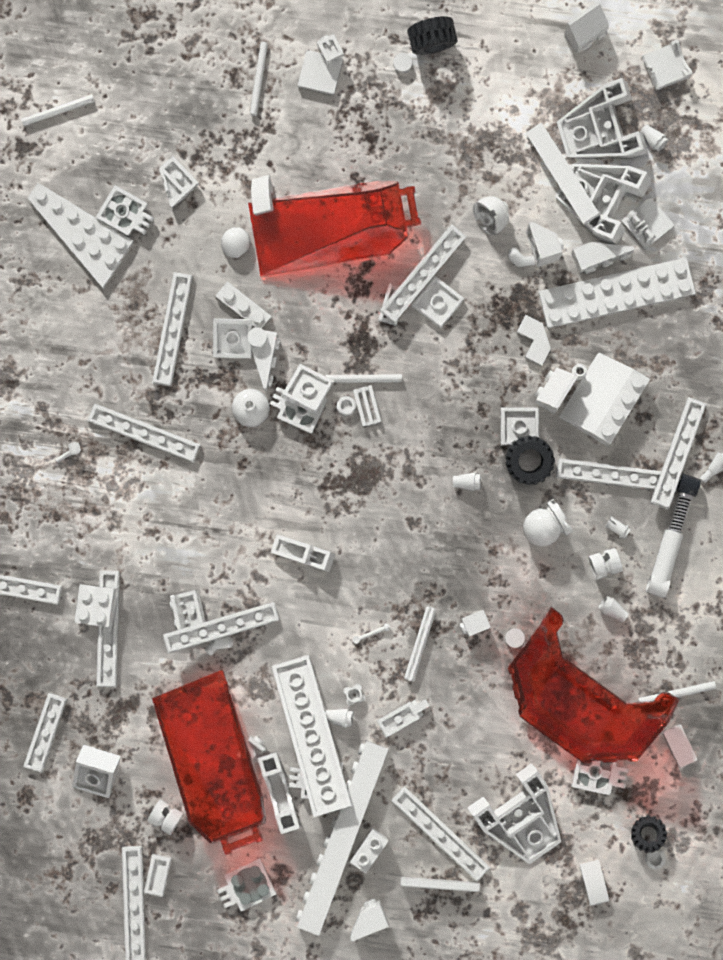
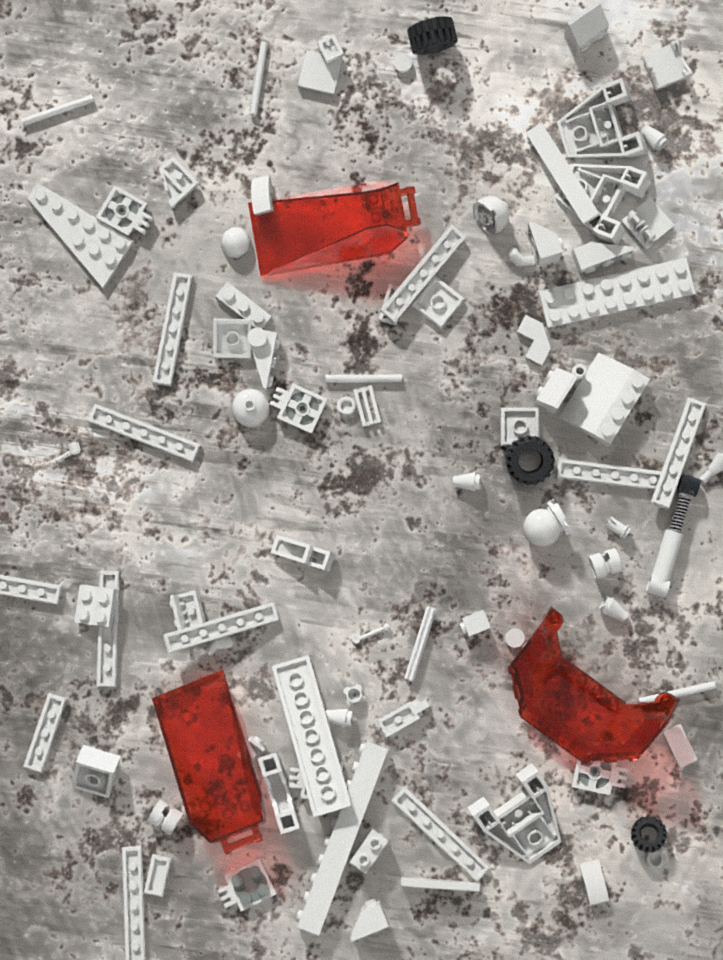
white tile [282,364,334,415] -> none

